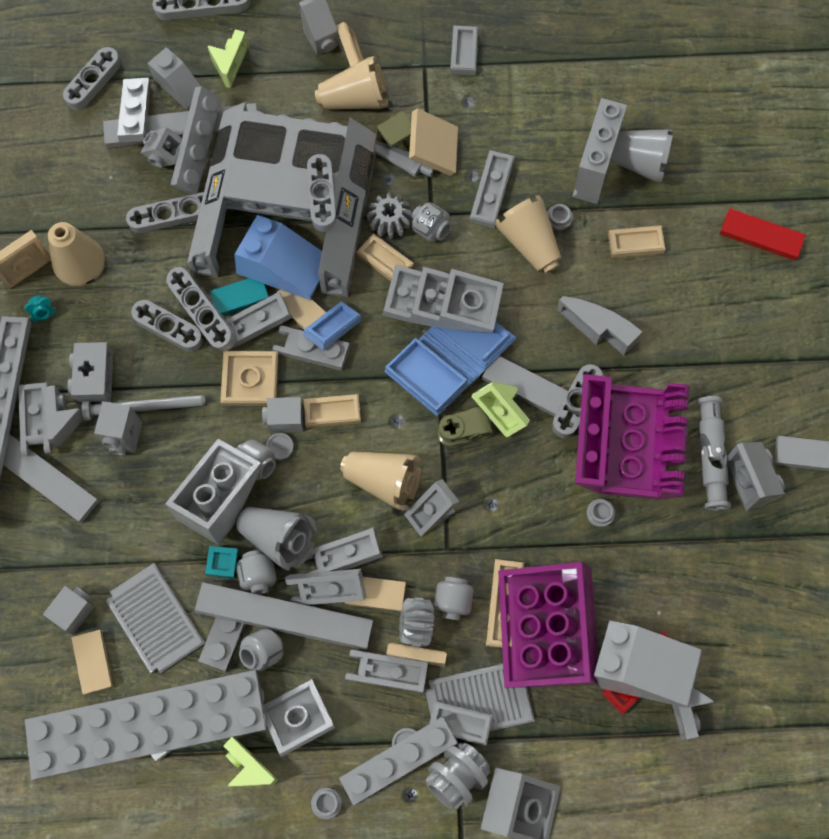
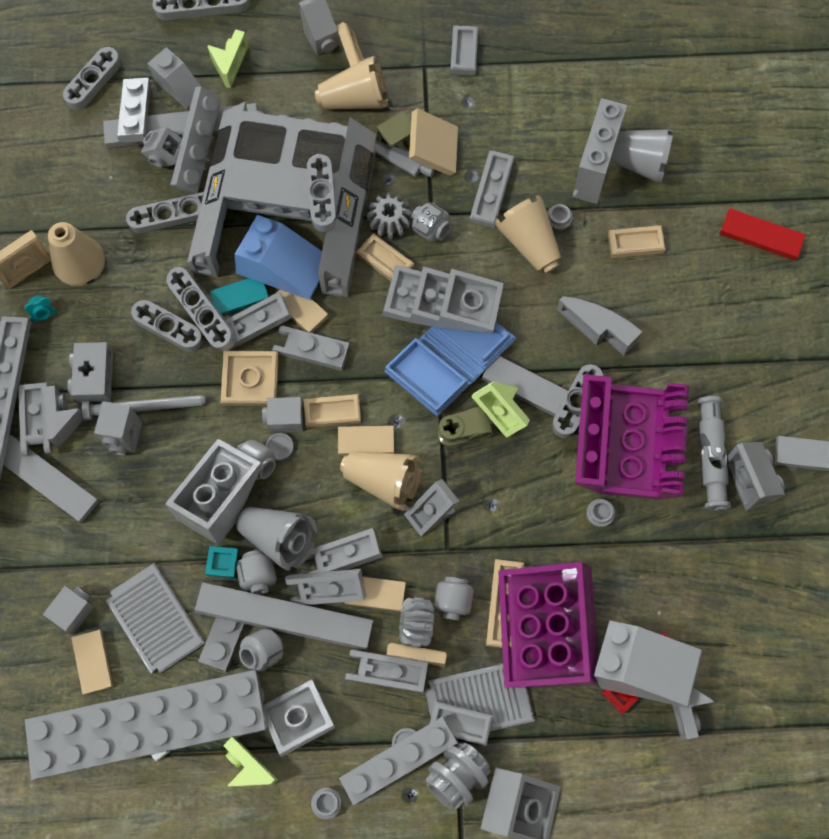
medium blue tile [304,301,361,351] -> none
none -> tan tile [338,426,394,456]

